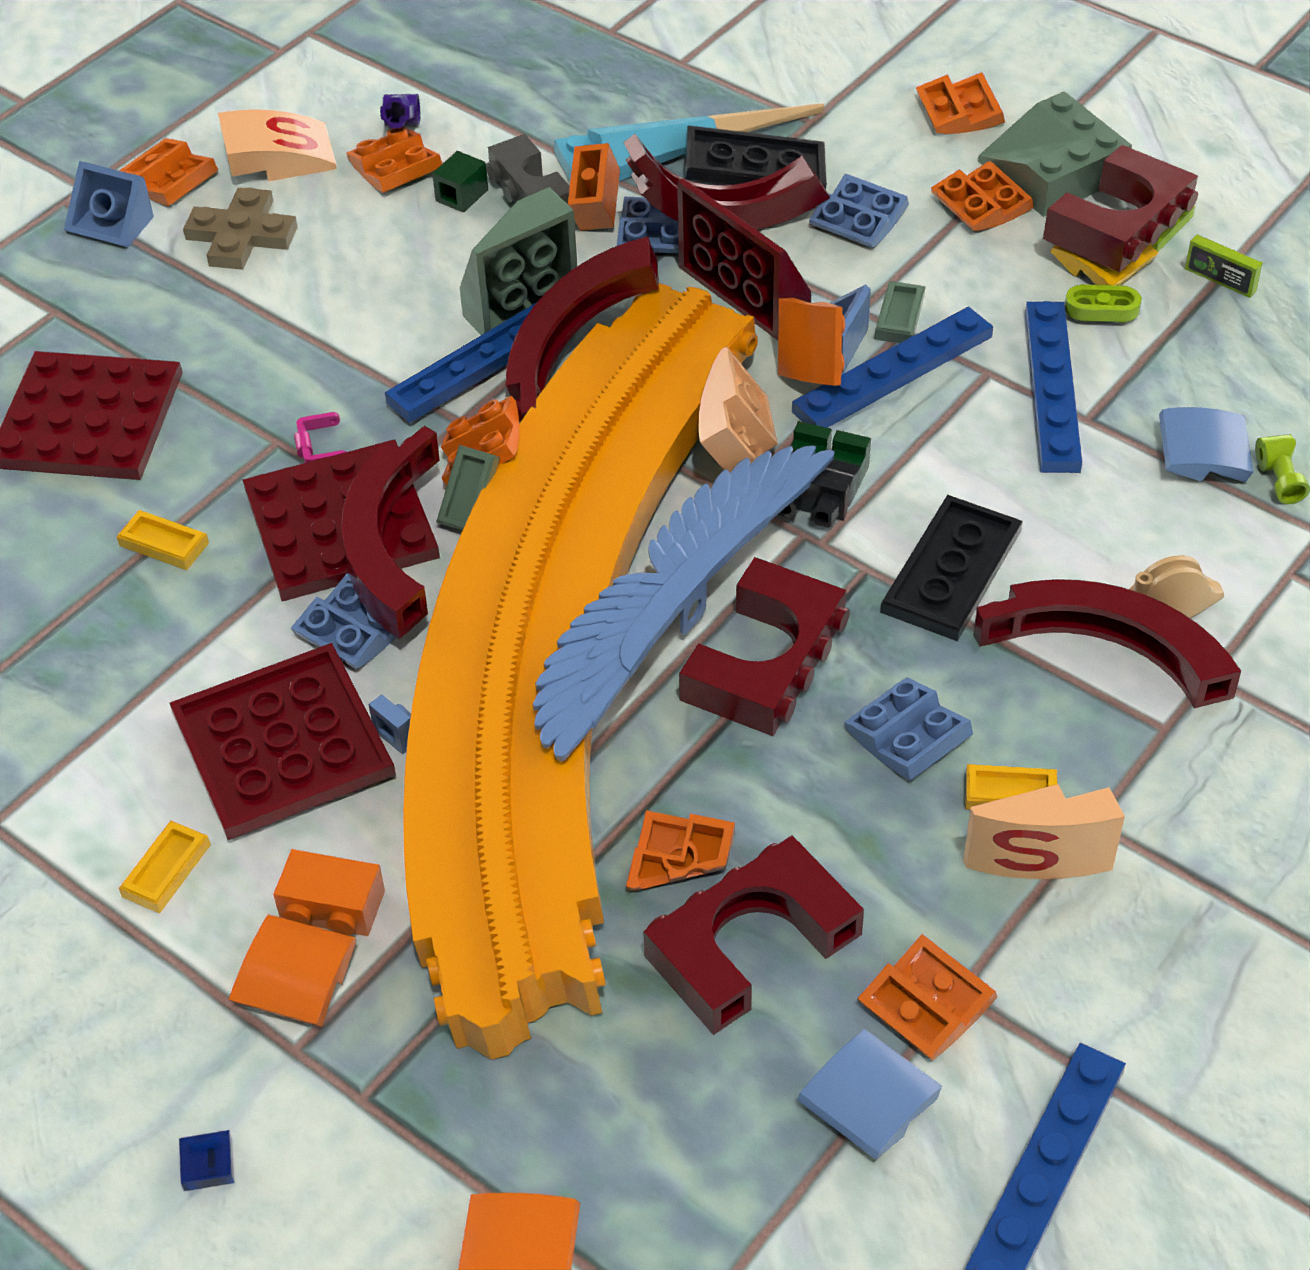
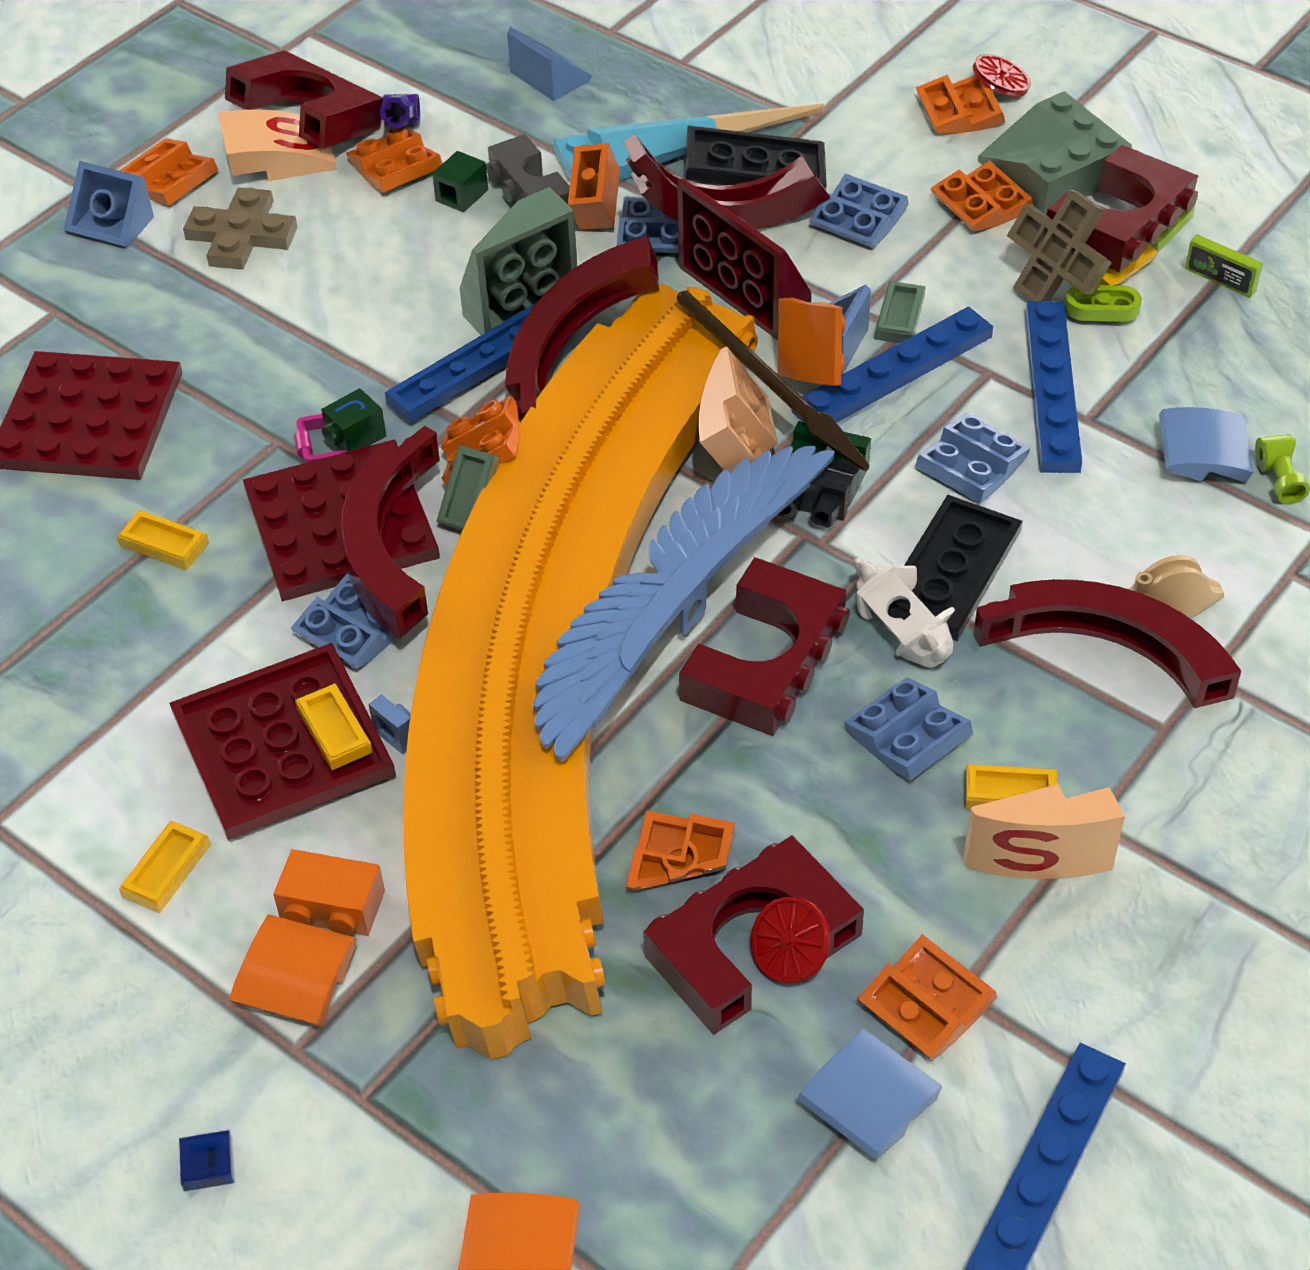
none -> dark red arch [225,50,383,149]
none -> yellow tile [295,683,373,770]
none -> dark green brick [321,388,387,452]
none -> medium blue slope [507,27,592,101]
none -> dark brown piece [677,291,869,471]
none -> red wheel [751,897,830,984]
none -> white piece [854,557,955,668]
none -> medium blue slope [915,413,1030,503]
none -> wheel [972,54,1031,97]
none -> dark tan plate [1007,190,1112,302]

